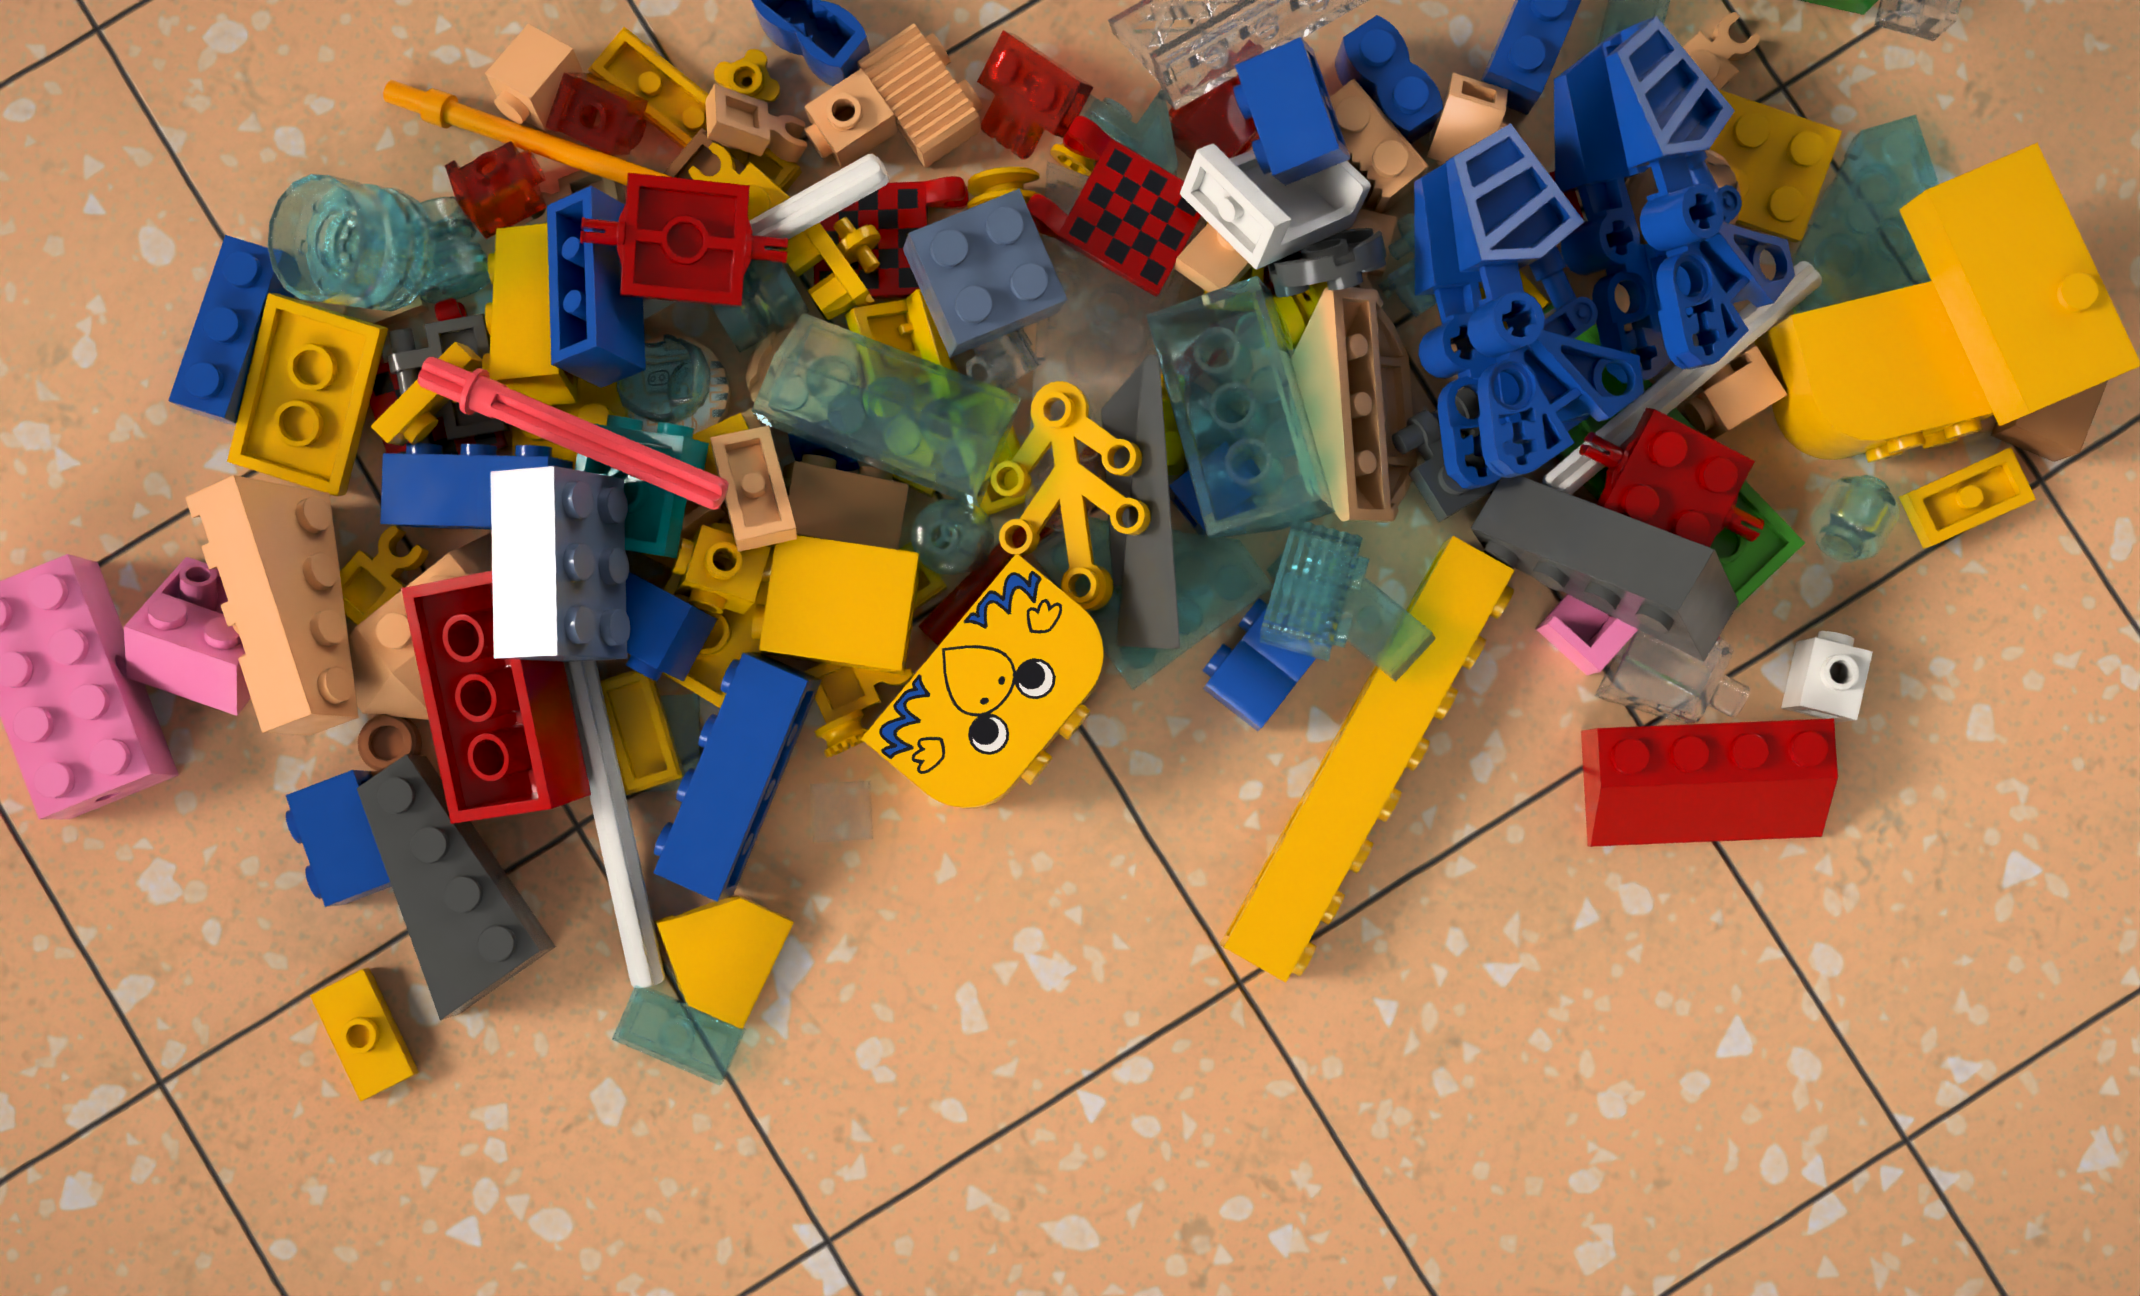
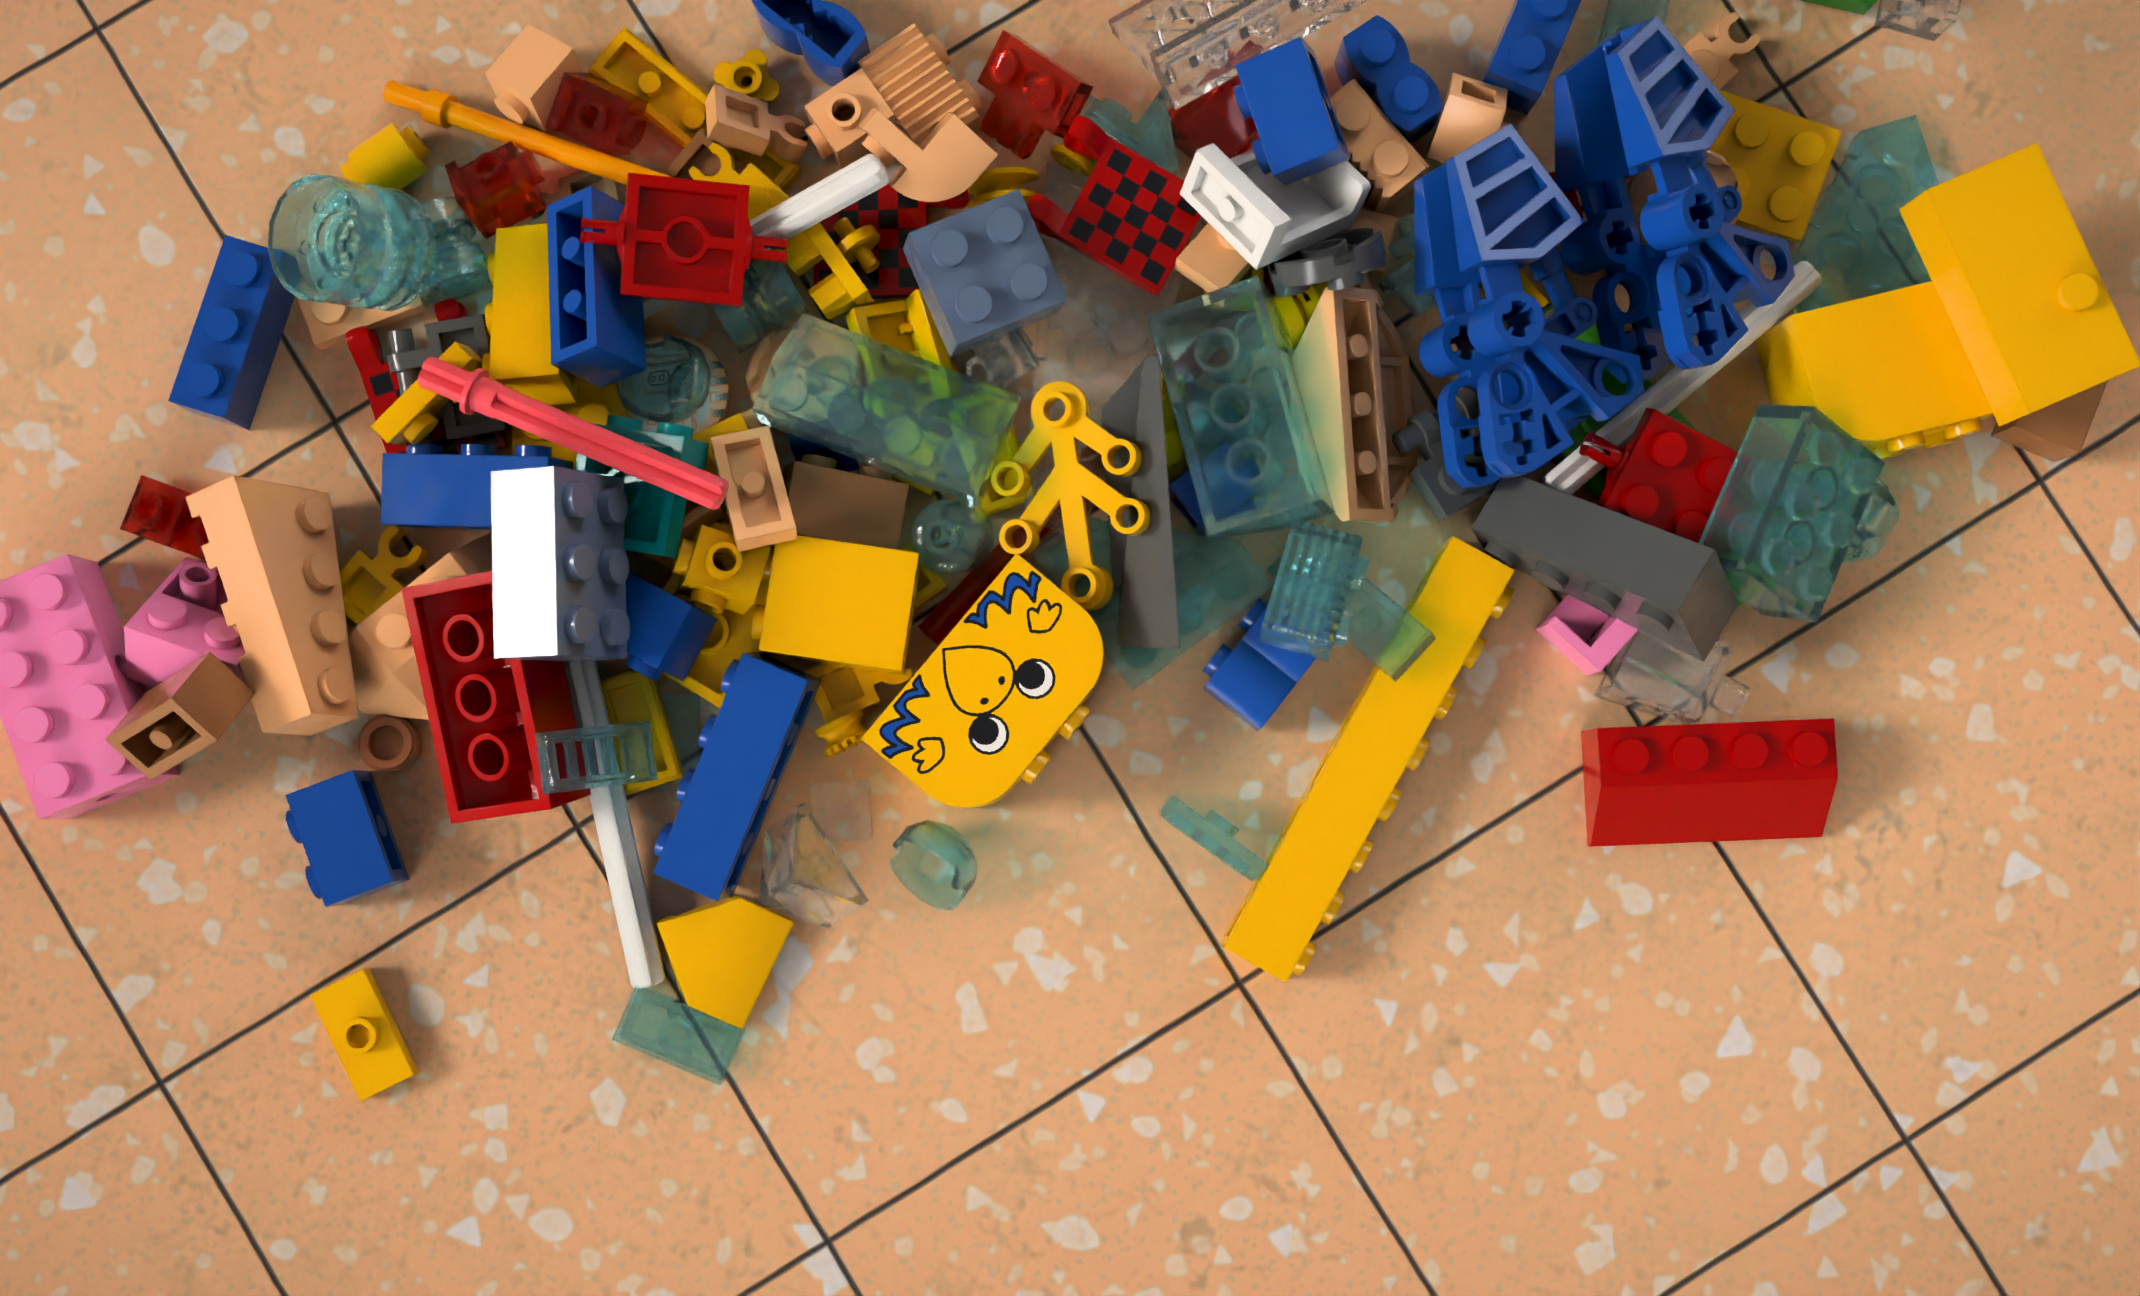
yellow plate [227,293,388,497] -> none
dark grey wedge [357,754,556,1020] -> none
light nougat brick [1684,346,1787,439] -> none
white brick [1781,631,1873,723] -> none
yellow plate [1899,447,2036,549] -> none
none -> medium nougat brick [105,652,255,780]
none -> clear red slope [120,475,209,560]
none -> yellow brick [339,122,431,205]
none -> clear light blue slope [535,721,658,795]
none -> clear slope [759,802,869,928]
none -> light nougat brick [858,107,998,202]
none -> clear light blue hair [889,819,977,911]
none -> clear light blue plate [1157,795,1268,881]
none -> clear light blue brick [1699,404,1885,623]

